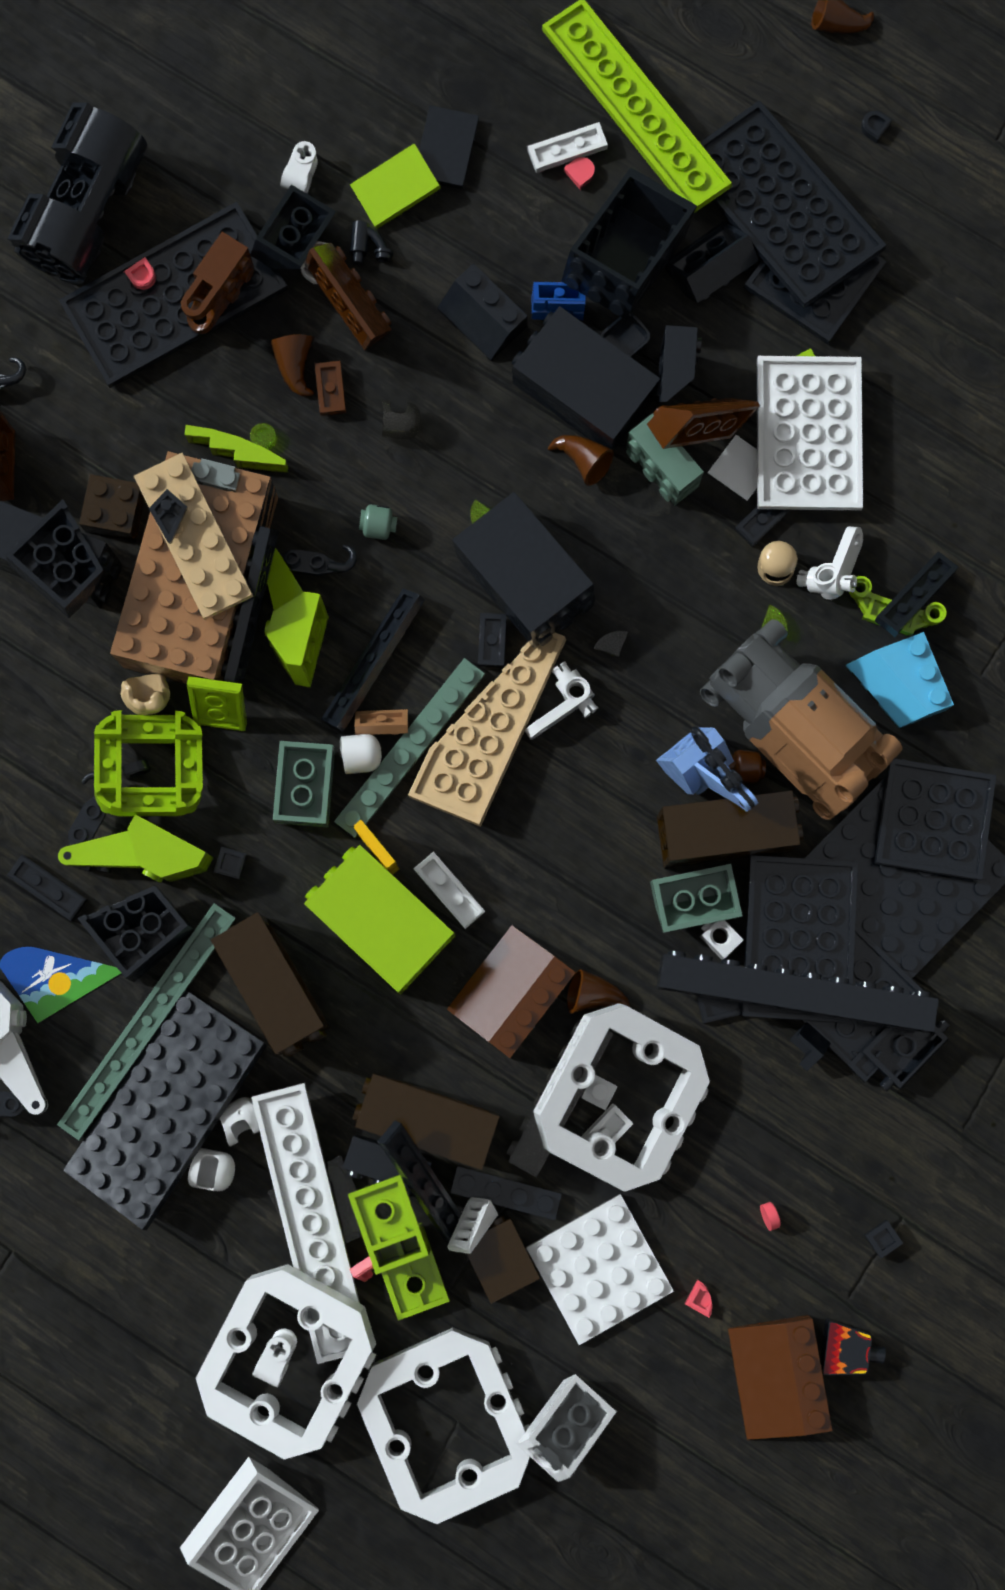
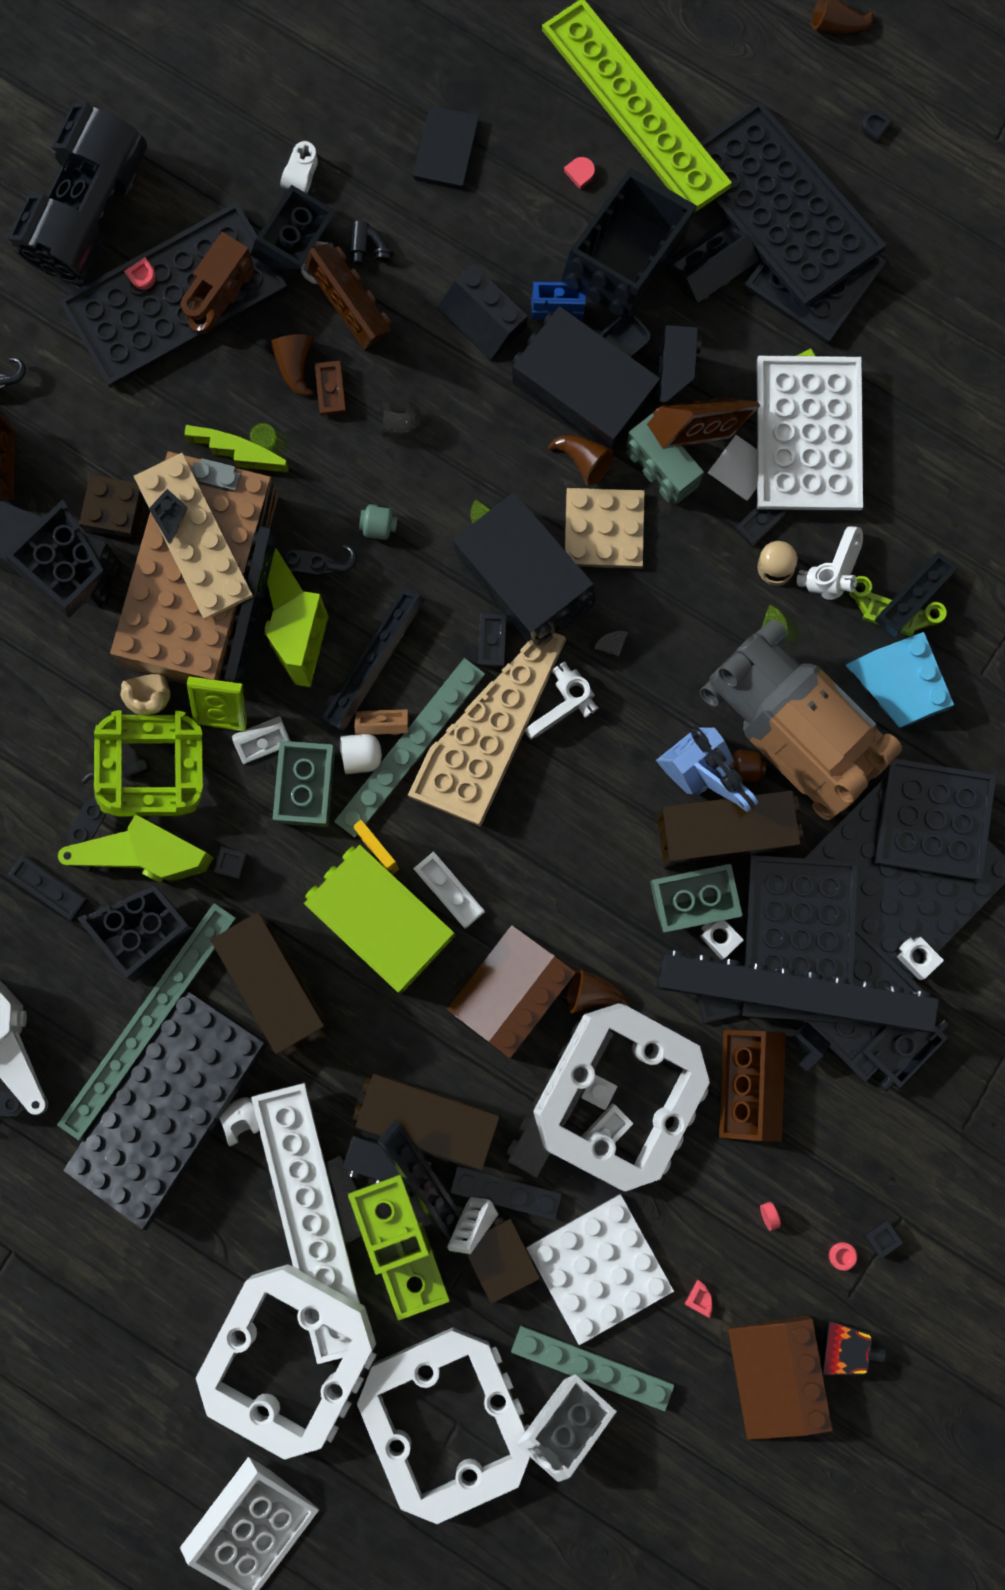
sticker [0,947,121,1023] -> none
white helmet [188,1148,235,1191] -> none
white piece [252,1329,297,1388] -> none
lime tile [350,144,441,229] -> none
coral tile [350,1257,374,1282] -> none
white plate [528,122,608,173] -> none
none -> white slope [232,716,291,764]
none -> sand green plate [511,1325,674,1411]
none -> tan plate [565,488,644,569]
none -> reddish brown slope [719,1030,786,1141]
none -> coral tile [829,1242,857,1271]
none -> white brick [897,937,944,980]

